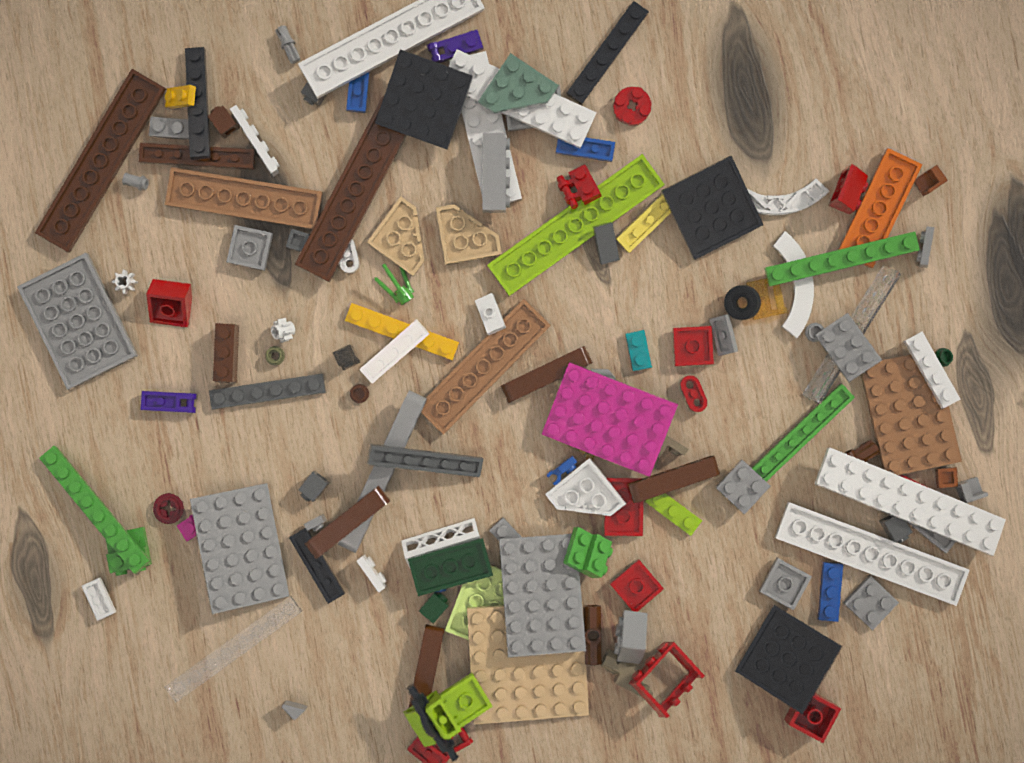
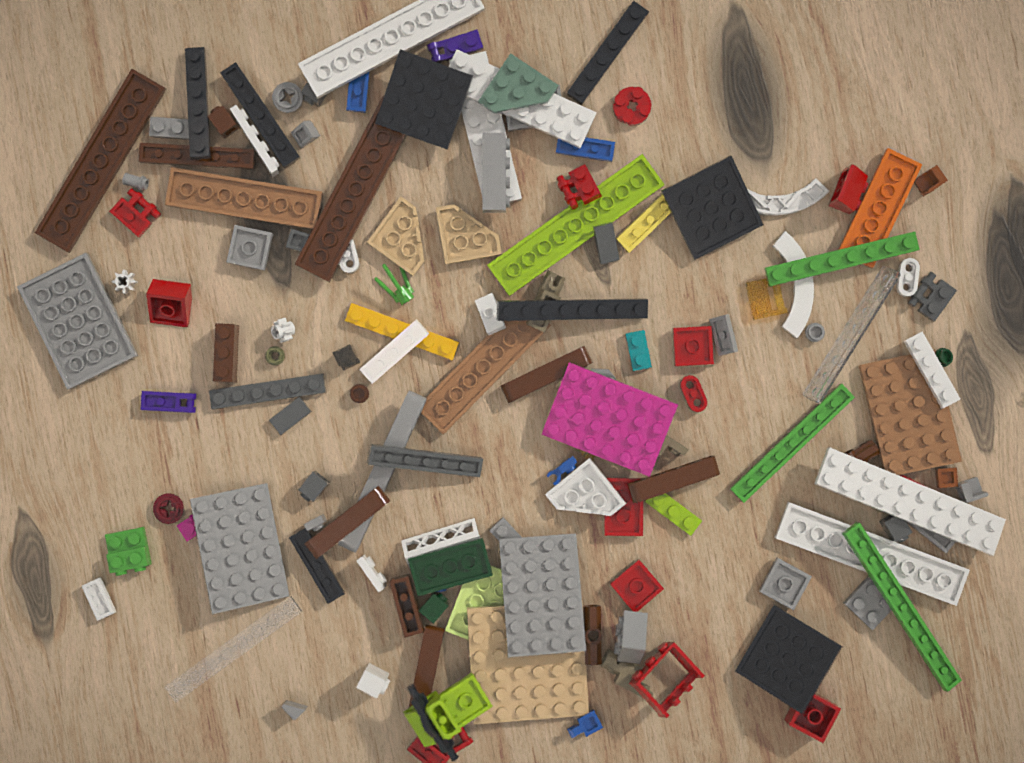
bright green plate [39,446,151,574] -> none
yellow plate [165,85,196,109] -> none
light grey axle [275,25,300,64] -> none
bright green plate [563,527,613,579] -> none
light grey plate [715,459,770,514] -> none
black tyre [724,285,761,320] -> none
light grey plate [815,313,882,382] -> none
blue plate [817,562,843,622] -> none
light grey plate [917,226,935,268] -> none
none -> red plate [109,188,161,238]
none -> black plate [220,62,300,168]
none -> dark grey tile [269,397,312,435]
none -> light grey gear [272,82,303,113]
none -> light grey slope [291,120,320,148]
none -> white brick [356,663,390,698]
none -> reddish brown brick [389,574,425,638]
none -> black plate [497,298,648,321]
none -> dark tan plate [526,270,565,333]
none -> blue plate [567,709,603,738]
none -> bright green plate [842,522,962,692]
none -> white plate [896,258,920,297]
none -> dark grey plate [908,272,957,322]

